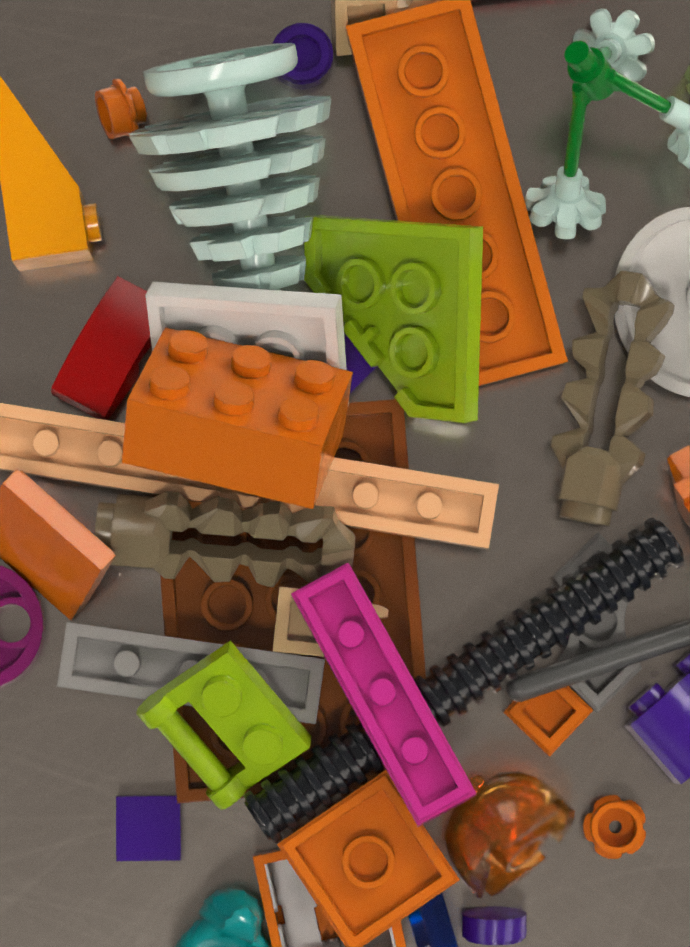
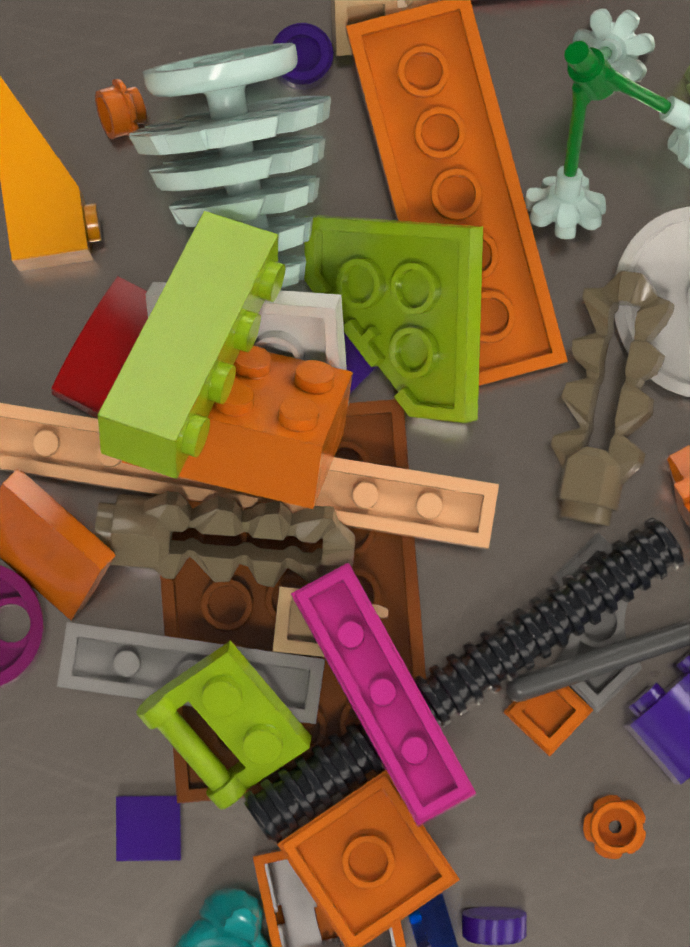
clear orange cylinder [445,771,575,898] -> none
none -> lime brick [98,211,285,479]

